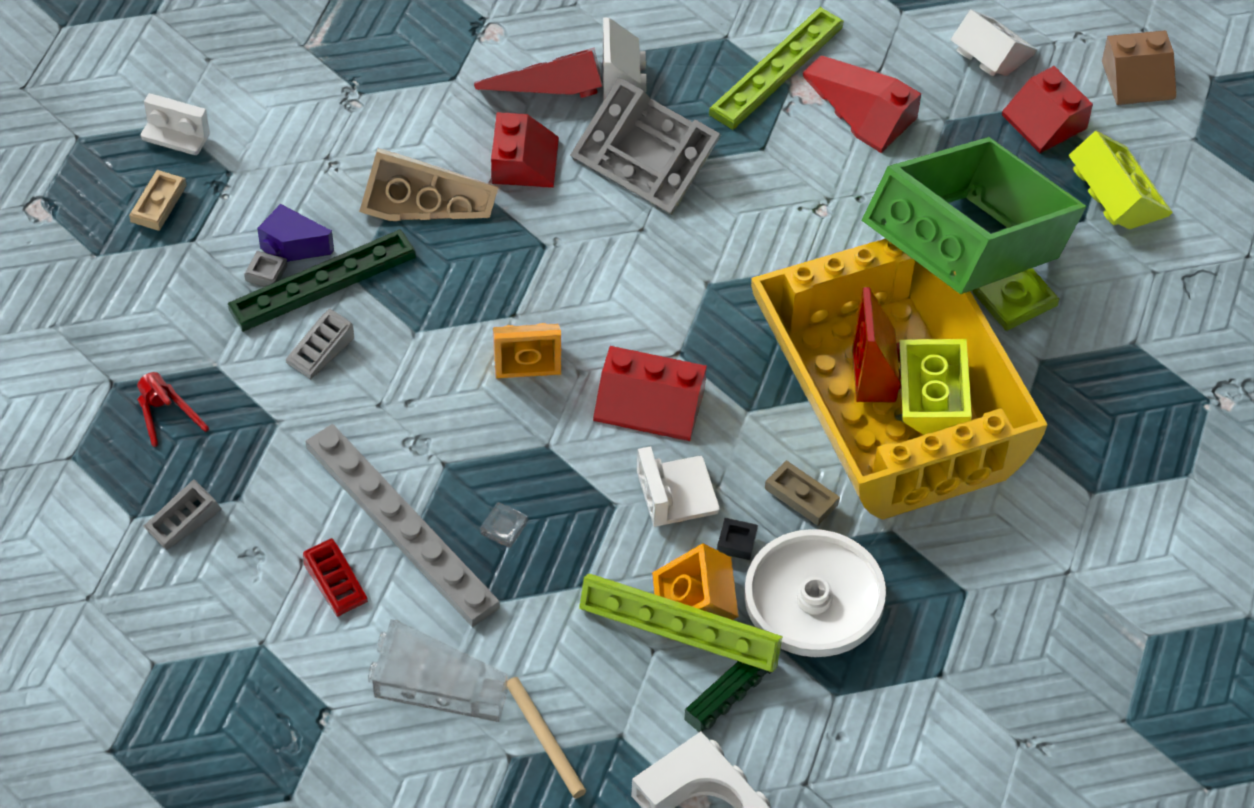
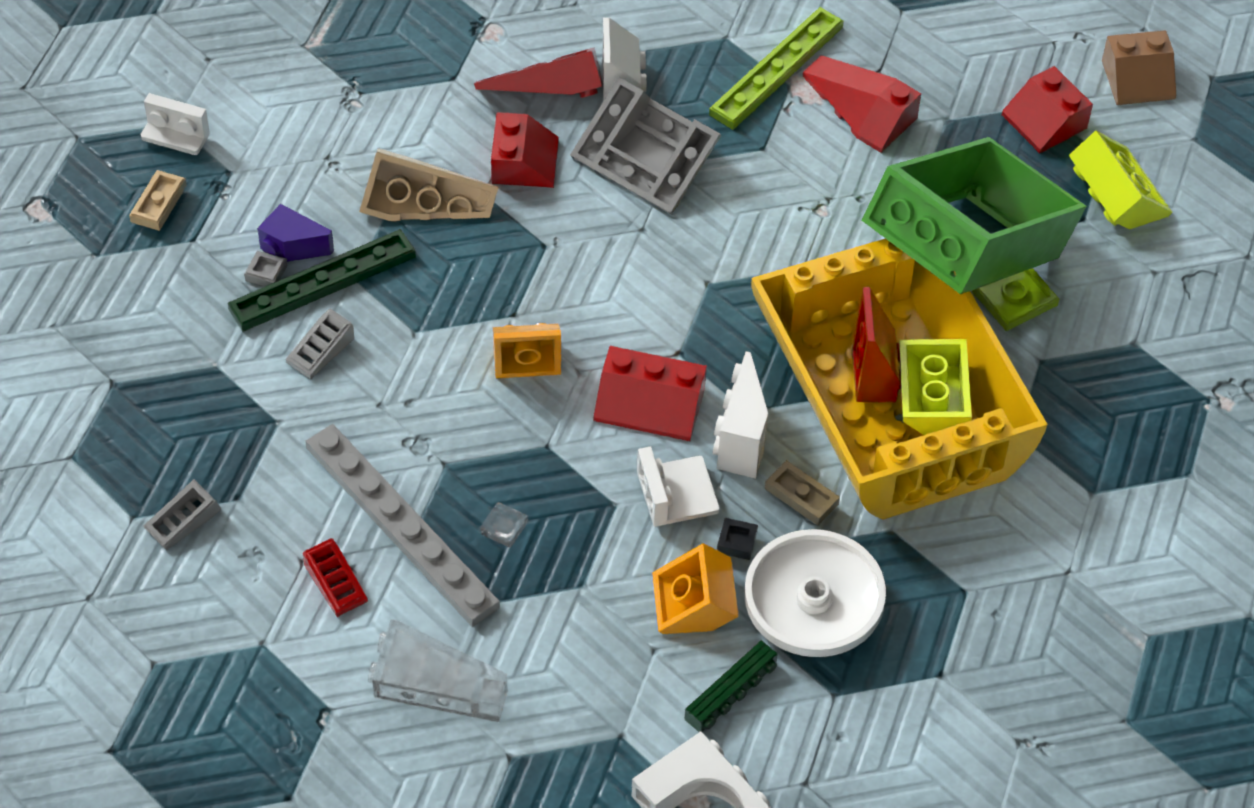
red plant [137,372,209,447] -> none
tan bar [506,677,586,799] -> none
lime tile [579,573,783,673] -> none
white slope [950,9,1038,76] -> none
none -> white slope [713,352,768,479]

